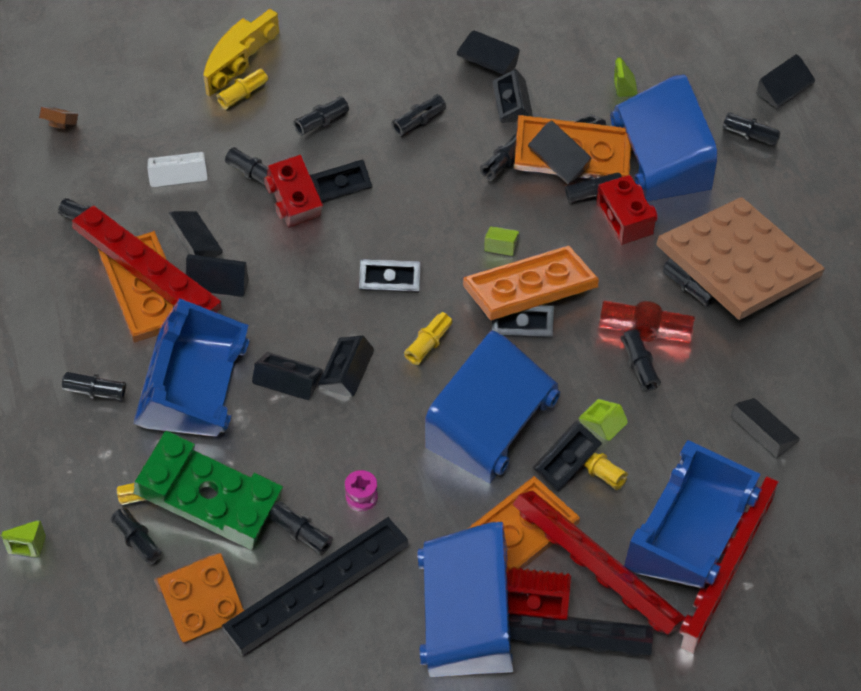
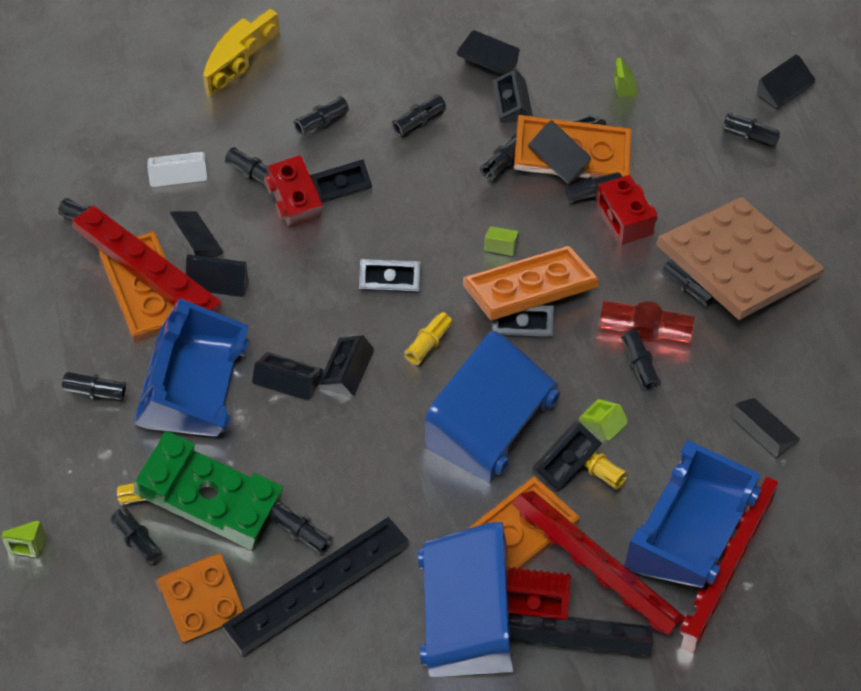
dark orange plate [39,107,78,129] -> none
yellow axle [216,69,268,110] -> none
dark pink wheel [345,470,378,512] -> none
blue windscreen [610,74,717,201] -> none

